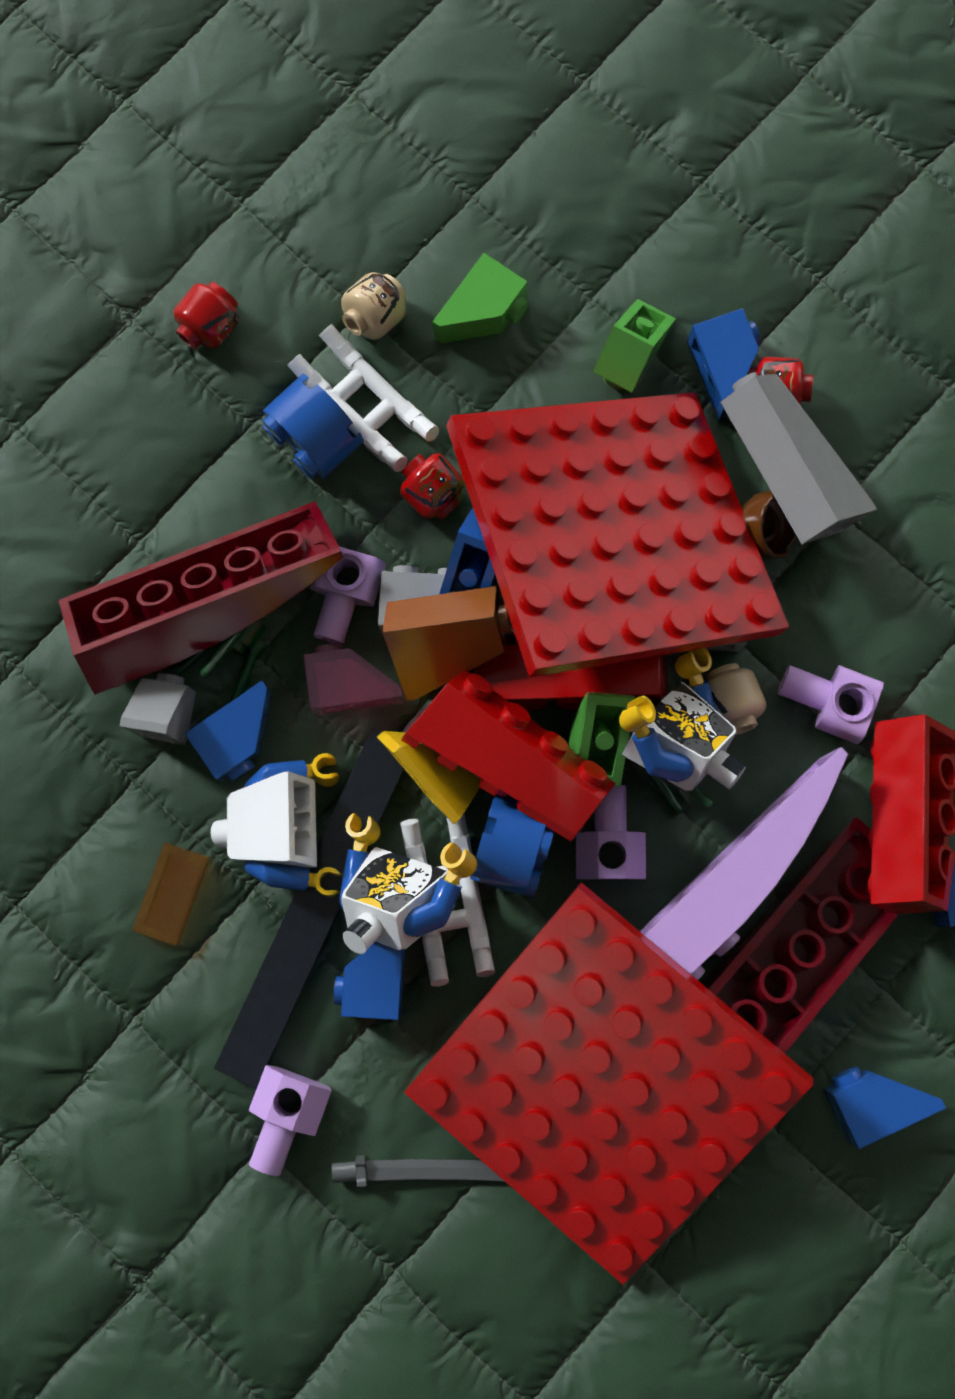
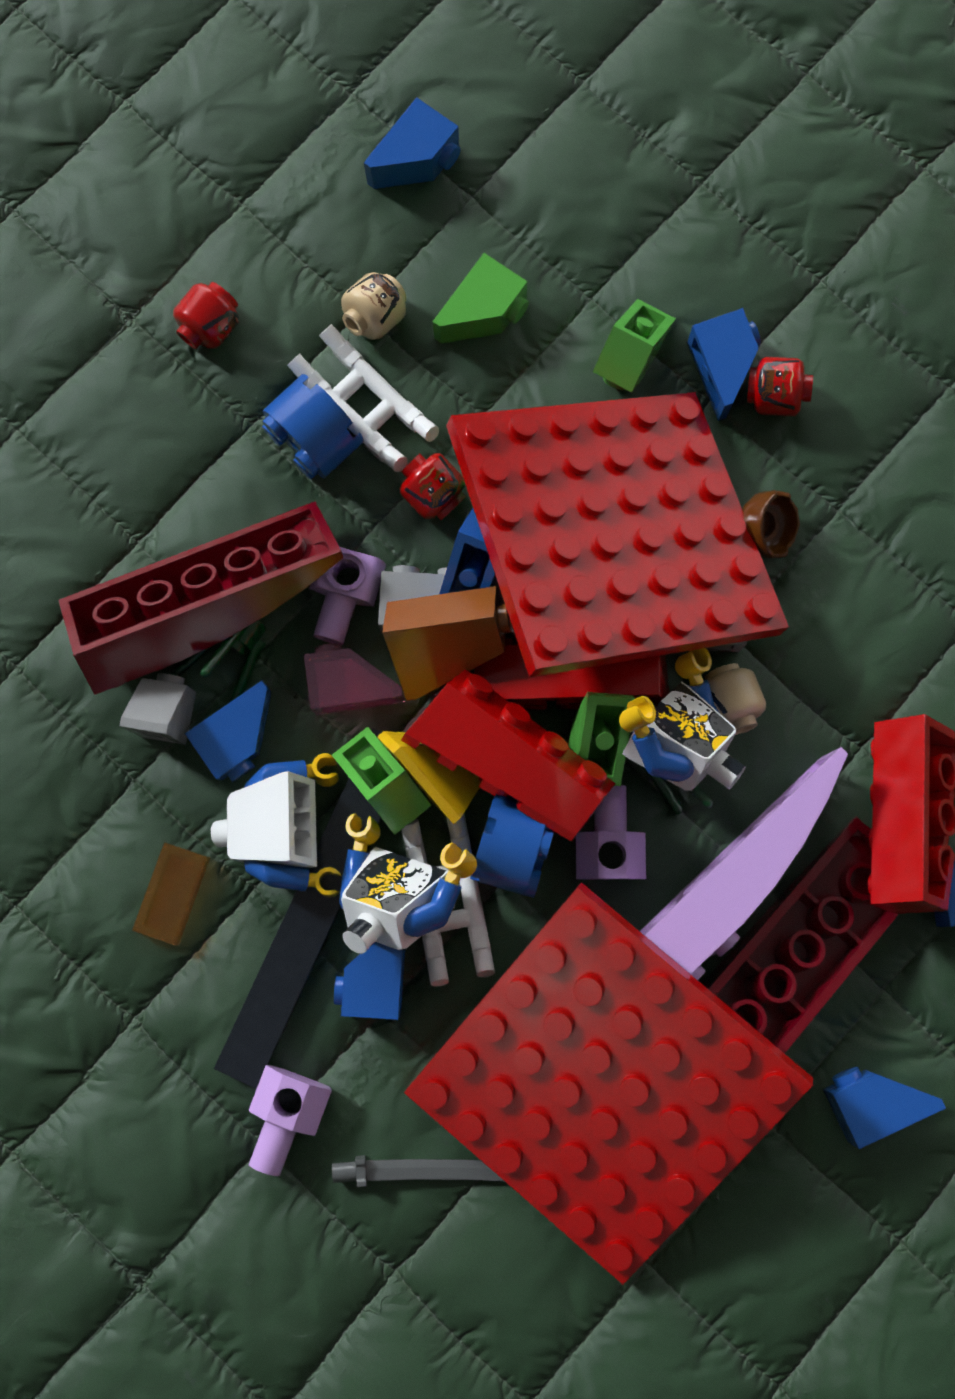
light grey slope [721,372,877,544] -> none
lavender piece [777,665,884,744] -> none
none -> bright green slope [332,727,431,835]
none -> blue slope [364,97,461,189]

